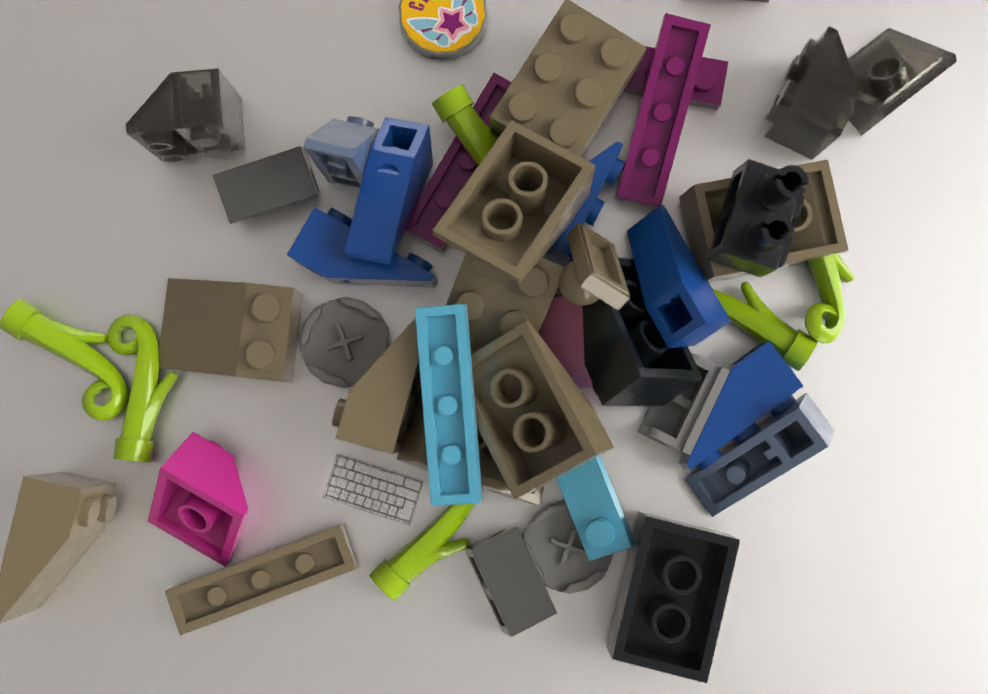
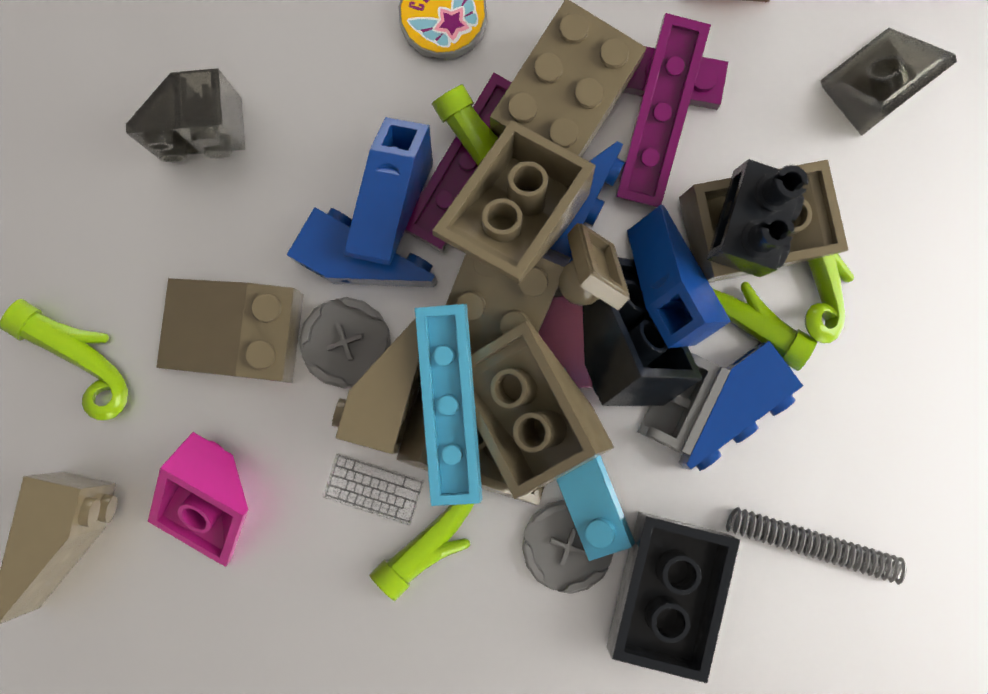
lime plant [107,314,178,463] -> none
dark tan plate [165,523,359,635] -> none
dark grey hinge [212,146,319,224] -> none
sand blue slope [304,116,379,189] -> none
dark grey hinge [465,527,557,637] -> none
sand blue slope [685,393,835,517] -> none
clear smoke slope [764,26,861,160] -> none
none -> light grey piece [726,507,907,585]

